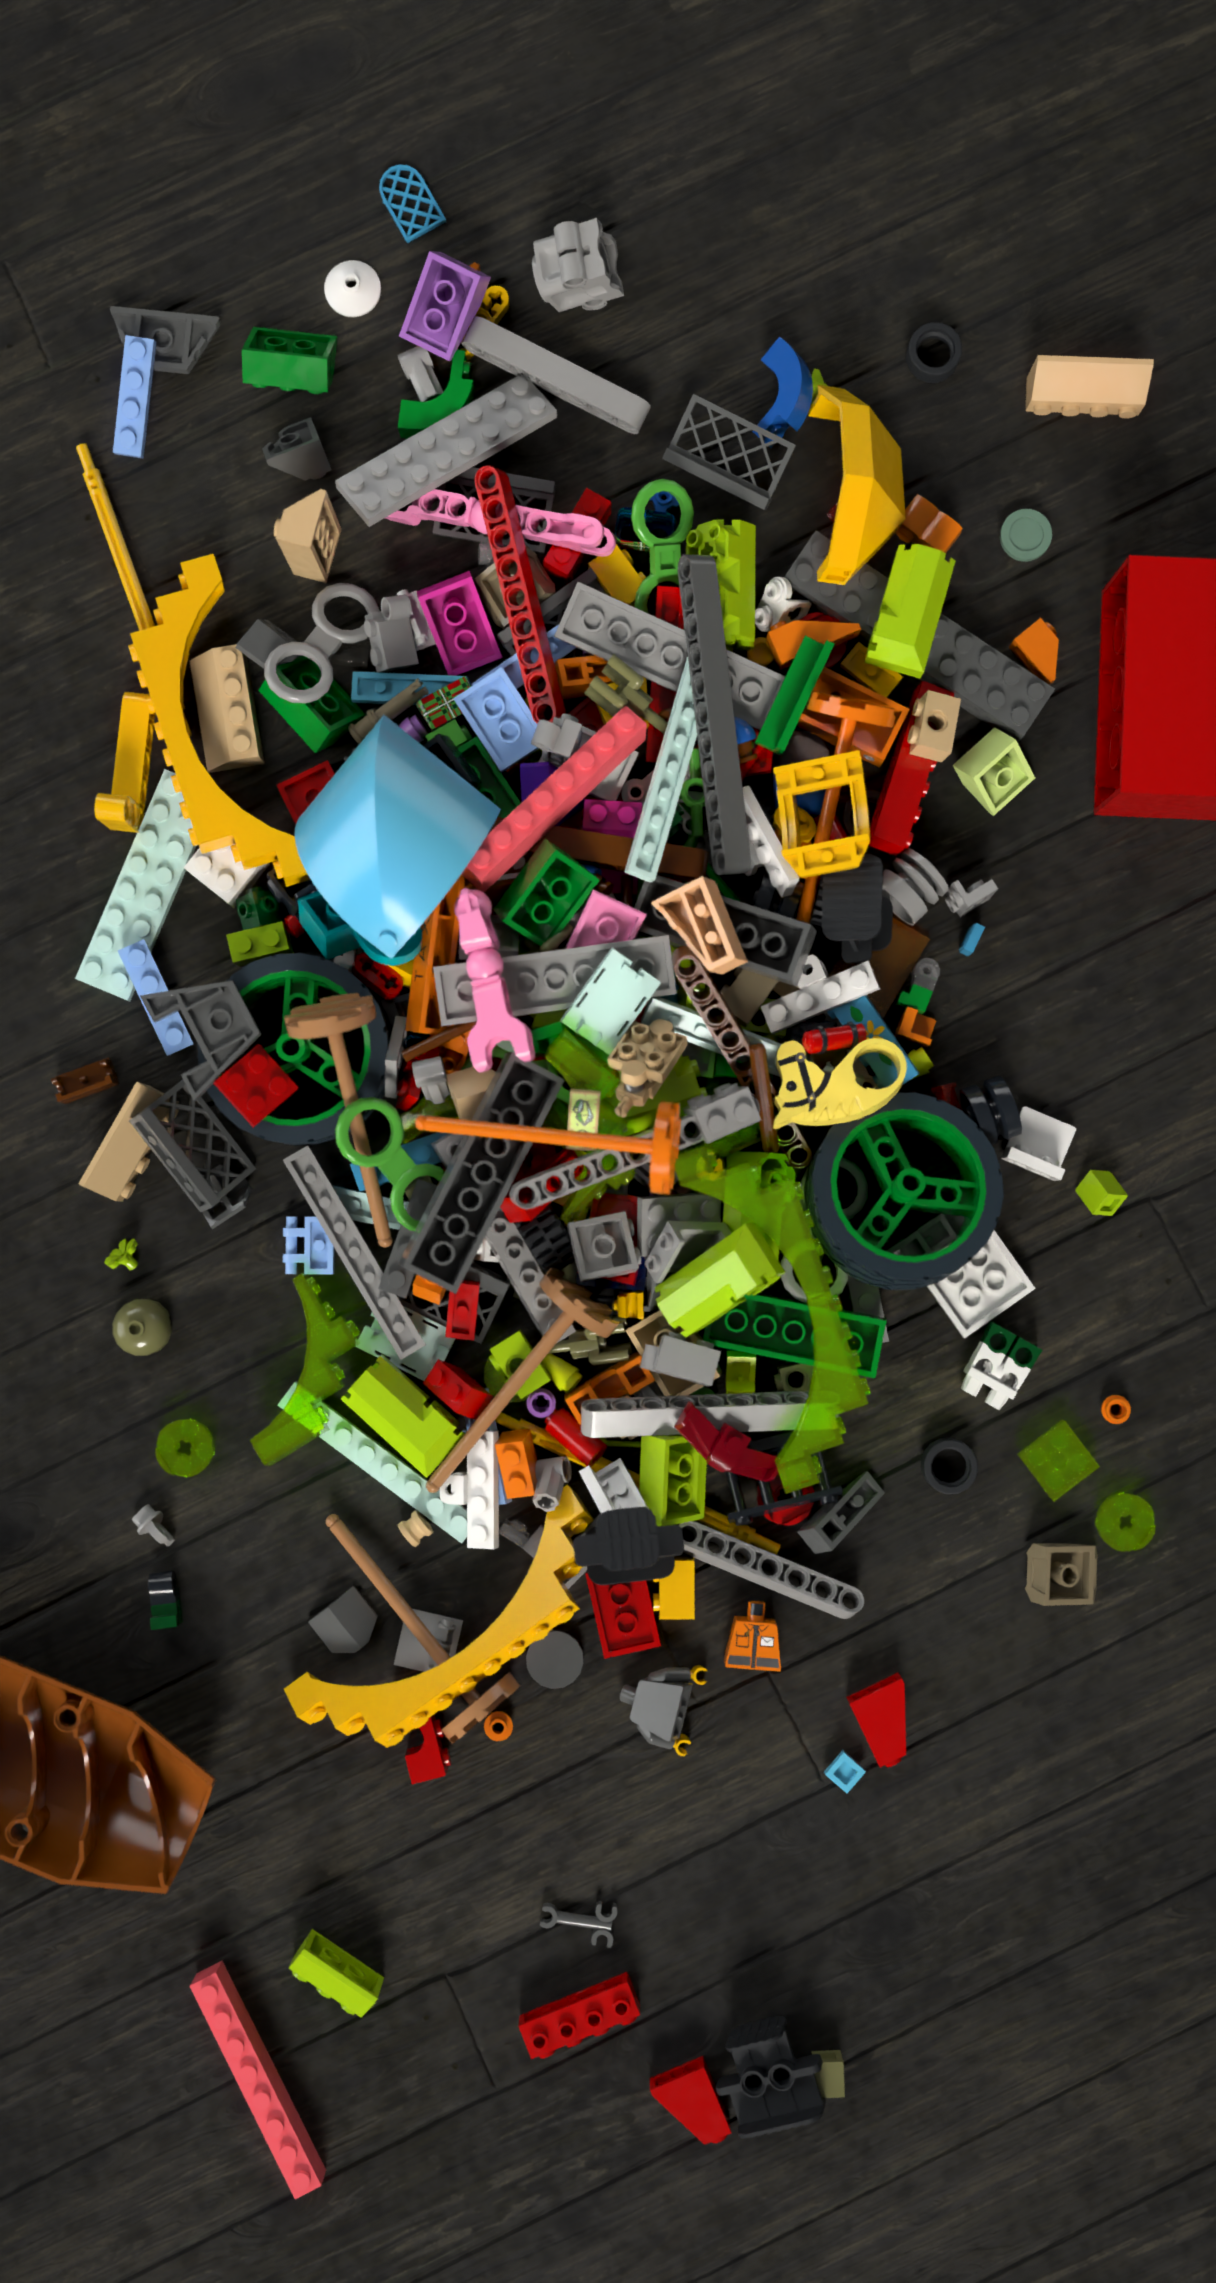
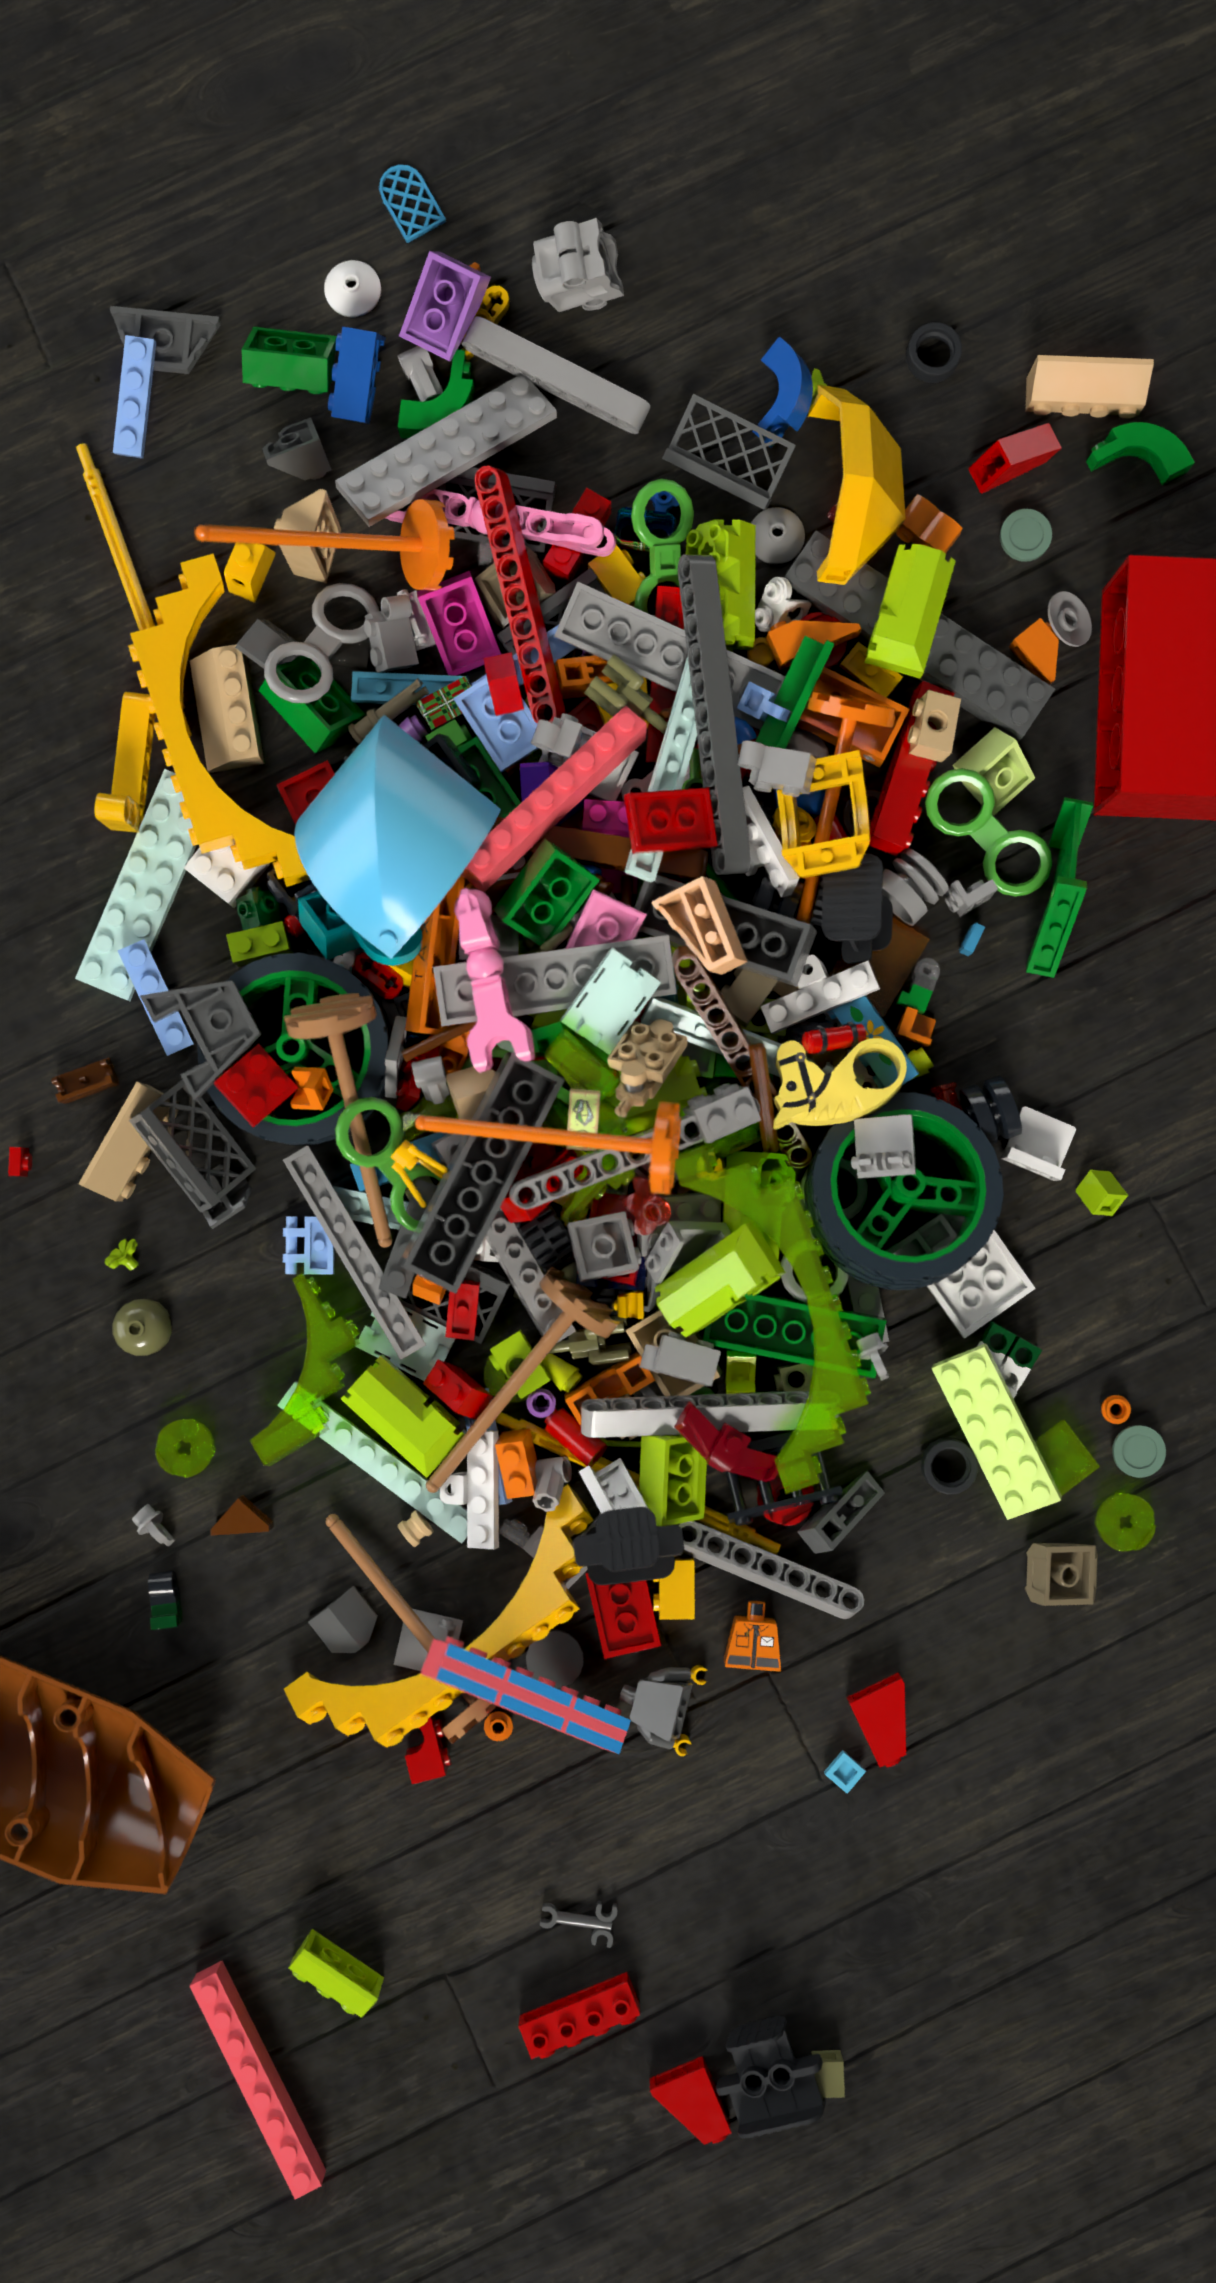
none -> red plate [8,1147,33,1177]
none -> orange piece [195,499,454,590]
none -> reddish brown slope [211,1495,274,1535]
none -> yellow torso [224,543,276,602]
none -> orange panel [291,1067,334,1110]
none -> blue wedge [328,327,386,424]
none -> yellow plant [390,1140,448,1208]
none -> brick [420,1637,631,1754]
none -> red slope [483,652,524,716]
none -> clear red plate [622,1177,671,1236]
none -> red tile [624,788,718,854]
none -> medium blue plate [737,681,792,723]
none -> light grey hinge [737,741,816,797]
none -> light grey dish [751,507,805,564]
none -> light grey hinge [851,1115,916,1178]
none -> light grey piece [856,1333,889,1381]
none -> bright green bar [925,768,1052,897]
none -> yellowish green plate [932,1343,1062,1520]
none -> red slope [968,423,1062,494]
none -> green piece [1026,797,1093,978]
none -> light grey dish [1048,591,1092,647]
none -> green arch [1086,422,1195,485]
none -> sand green piece [1112,1425,1166,1478]

